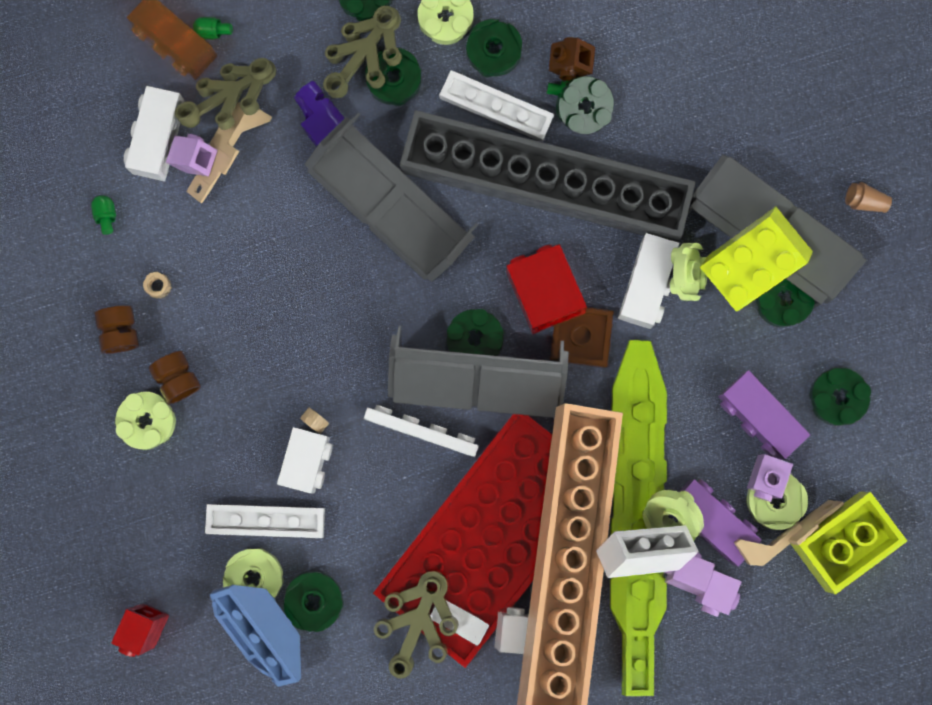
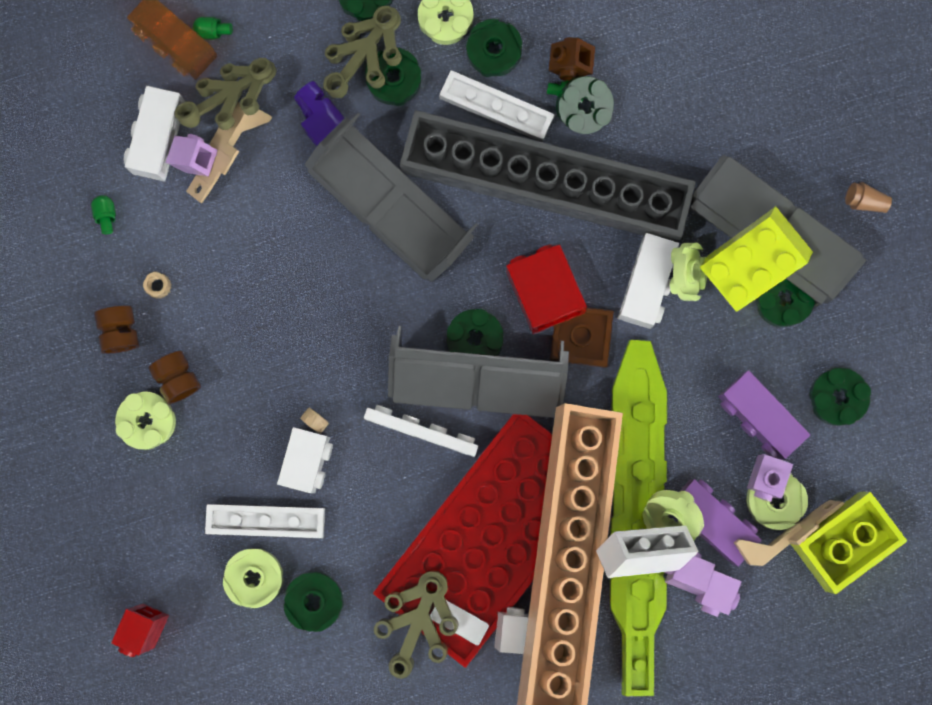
medium blue wedge [210,585,301,687] -> none

